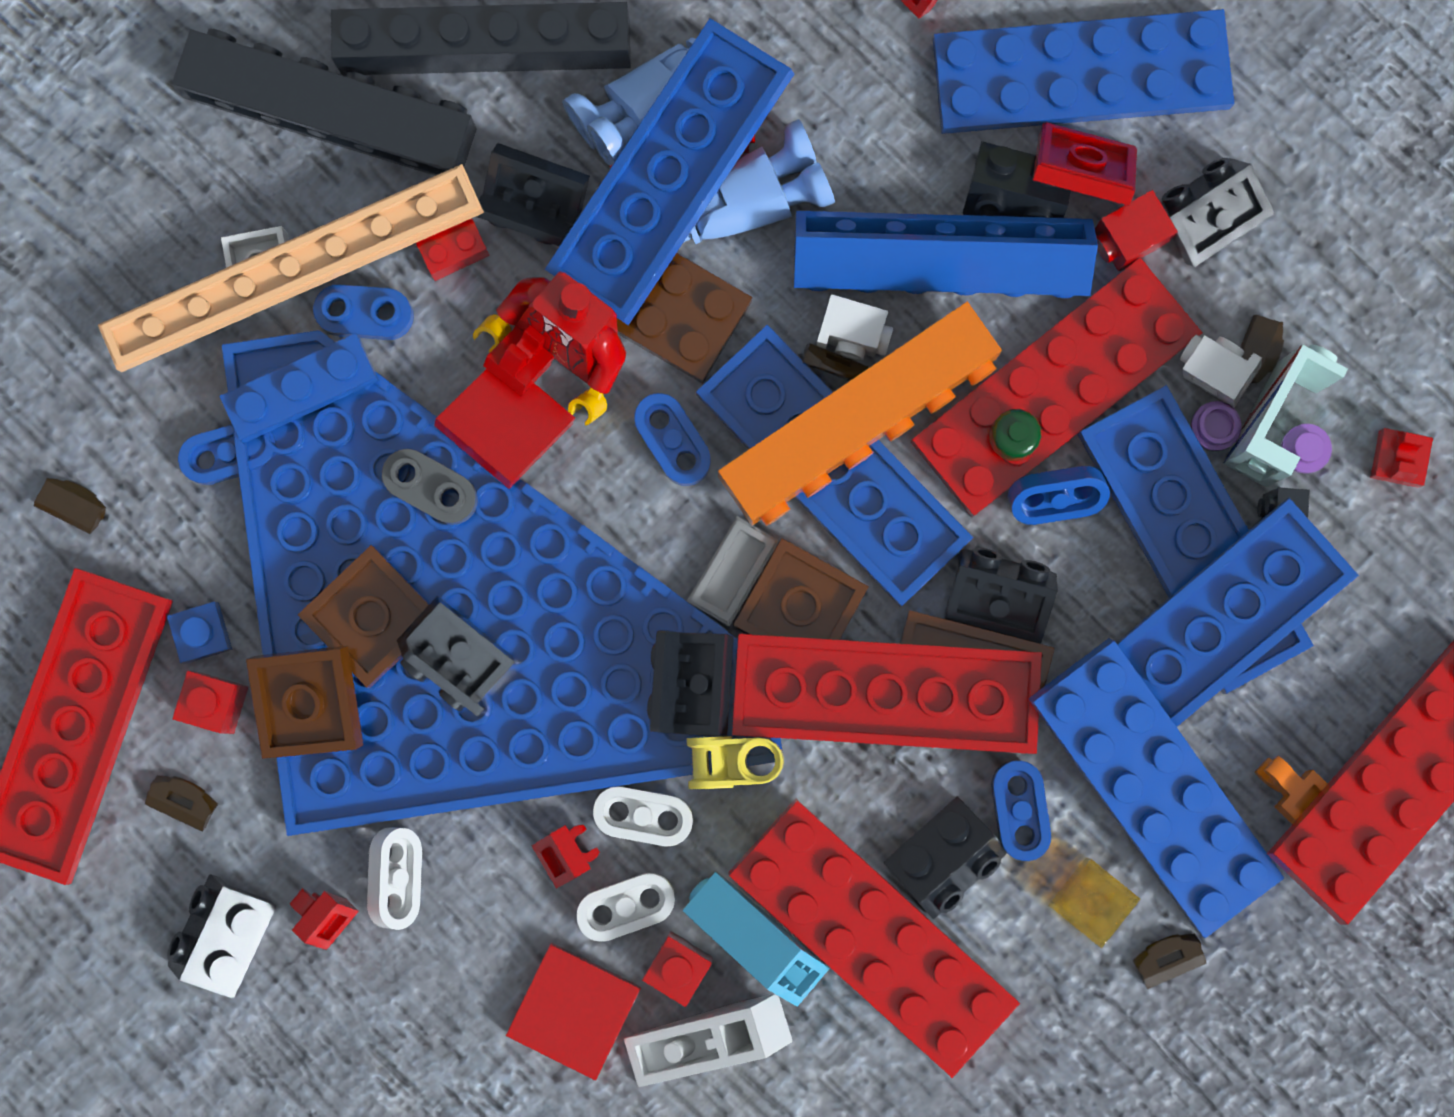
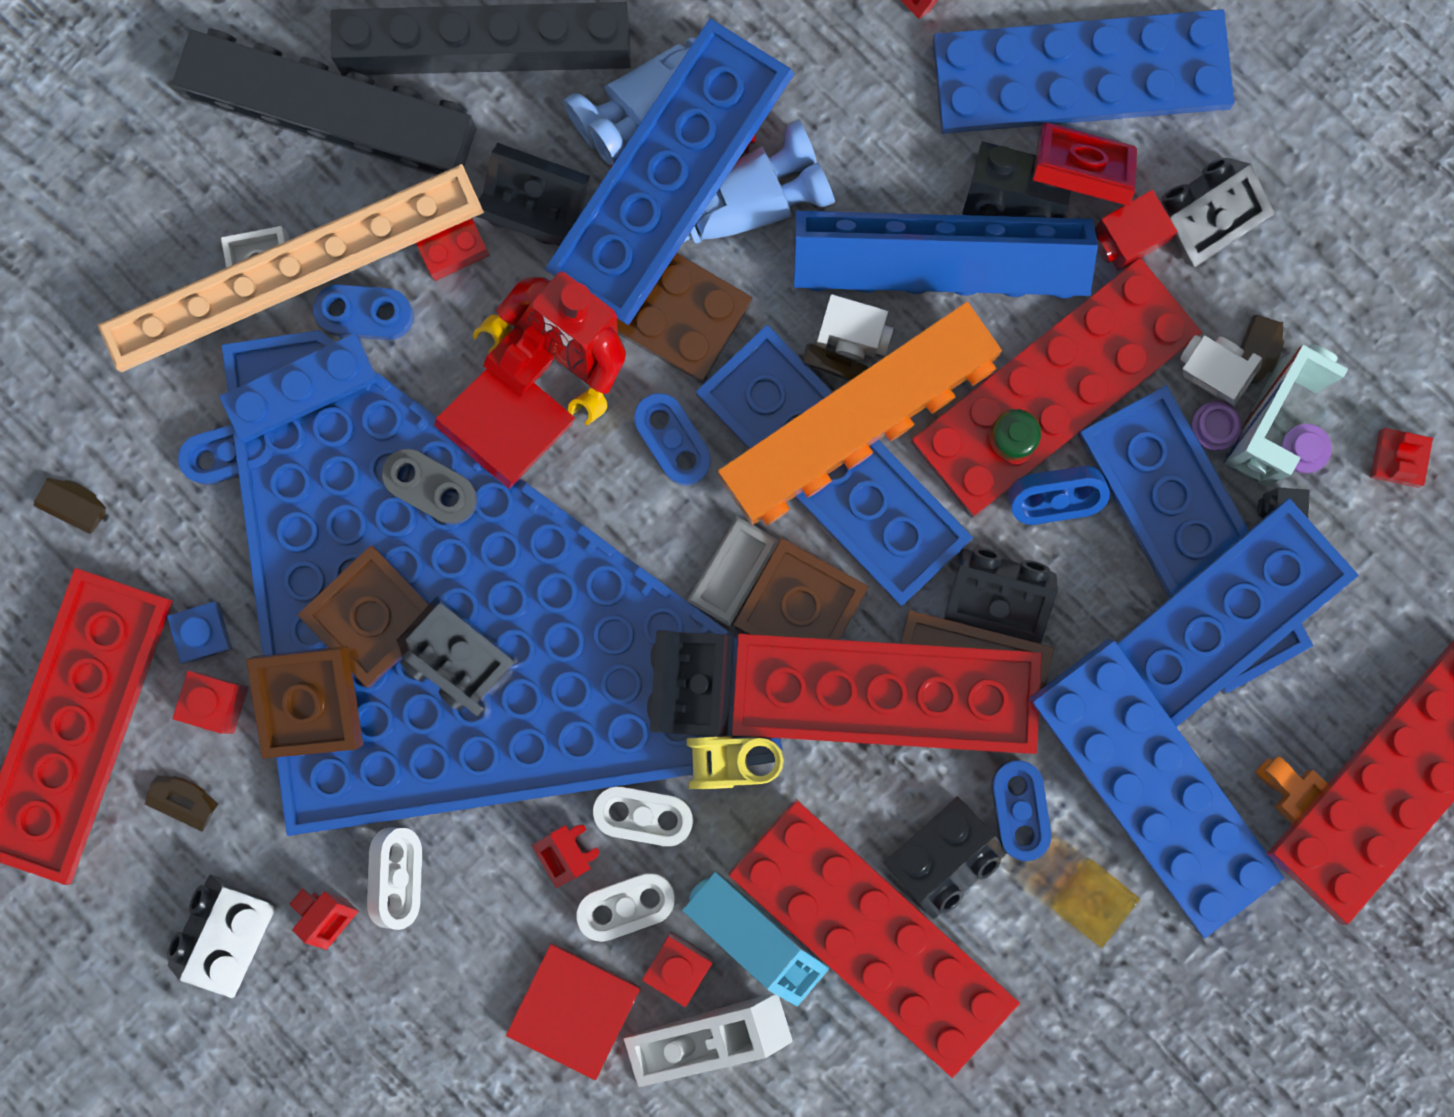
dark brown piece [1132,933,1207,989] -> none

